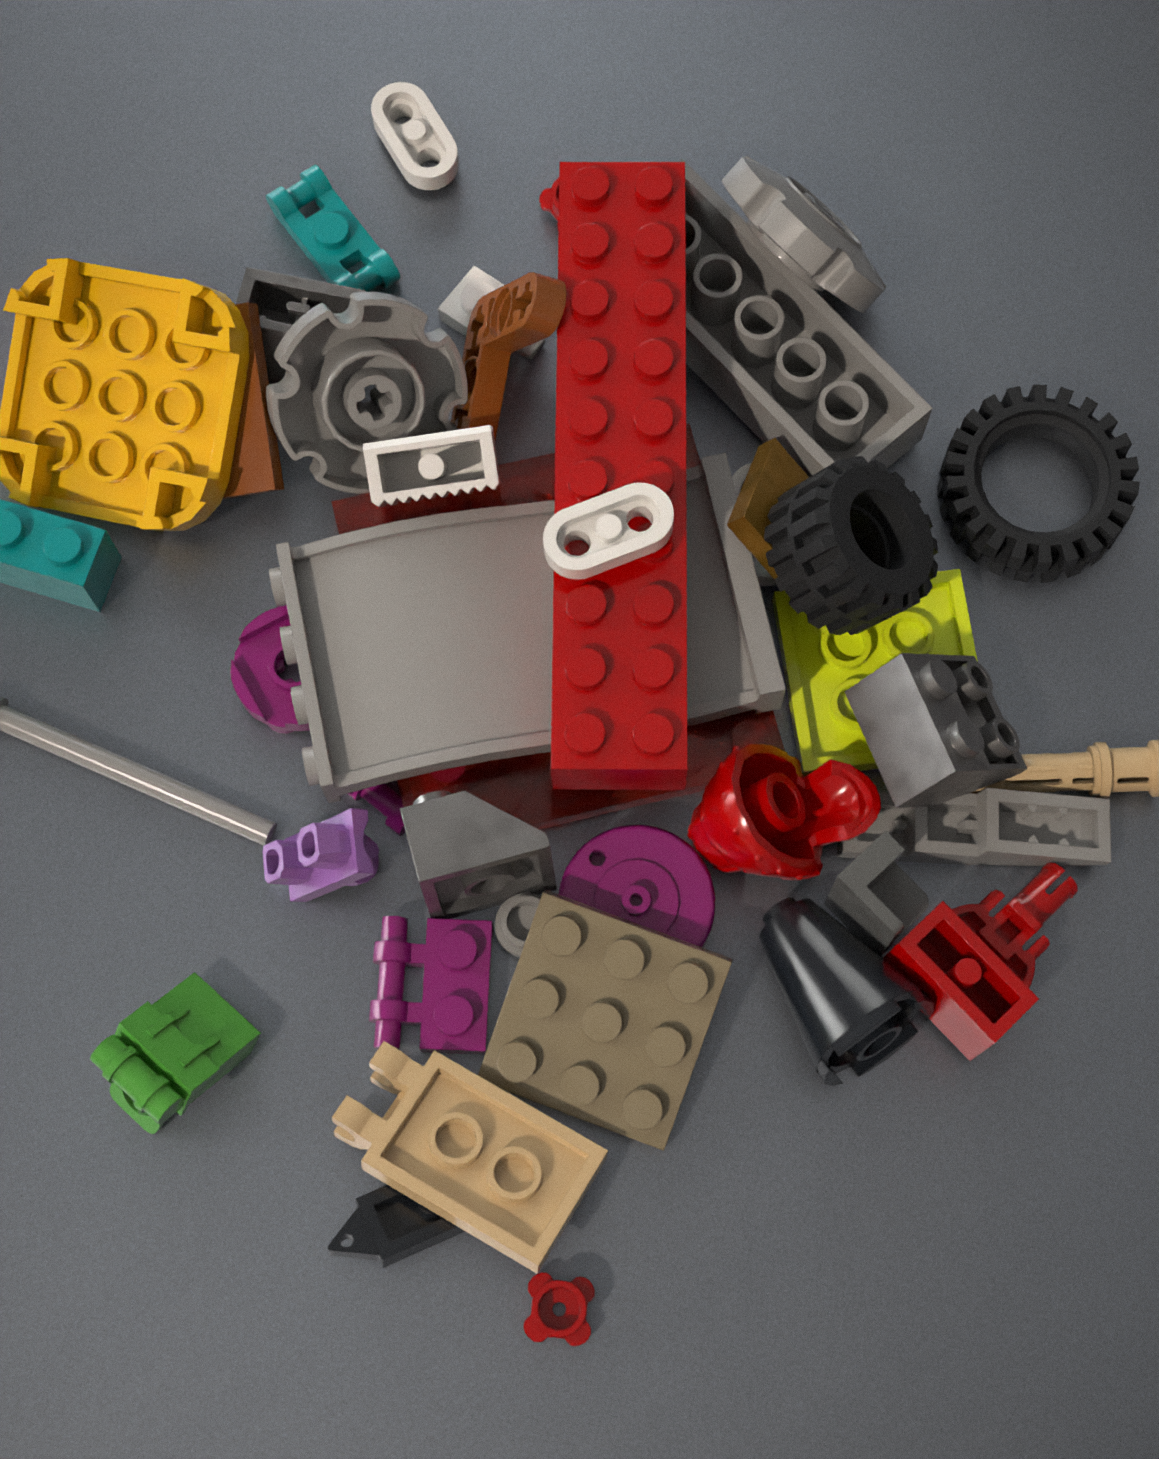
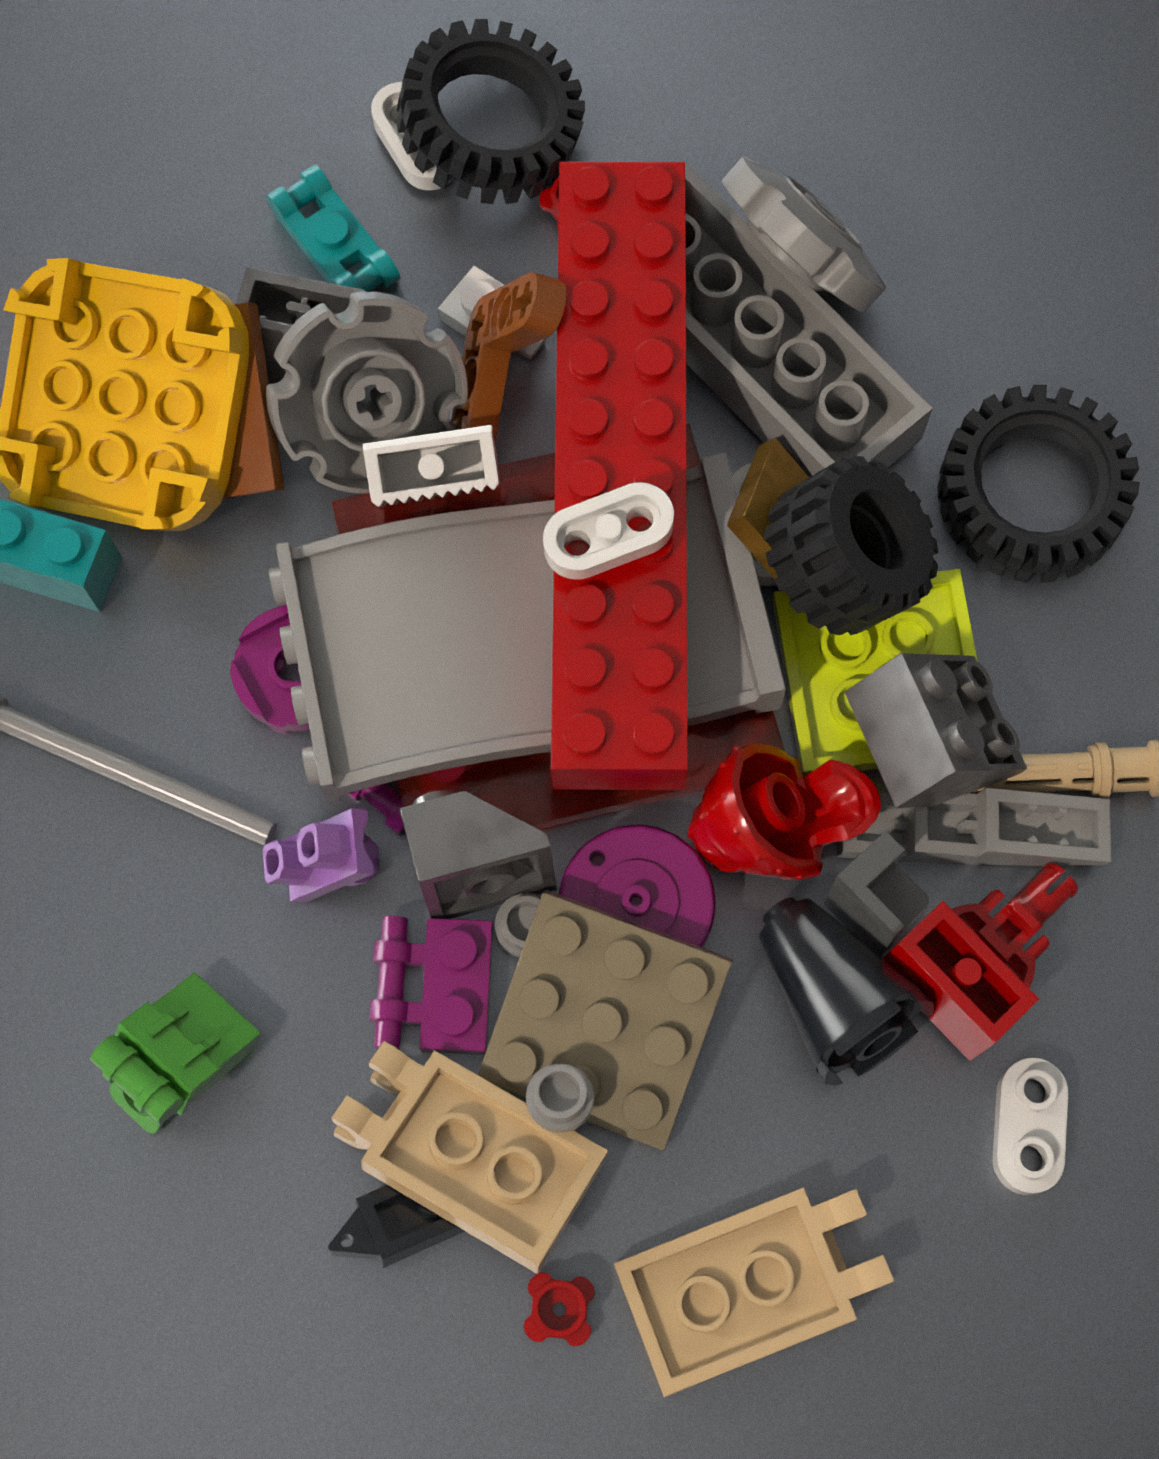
none -> black tyre [396,19,585,204]
none -> light grey plate [526,1064,594,1133]
none -> tan tile [614,1187,894,1397]
none -> white plate [993,1058,1068,1195]

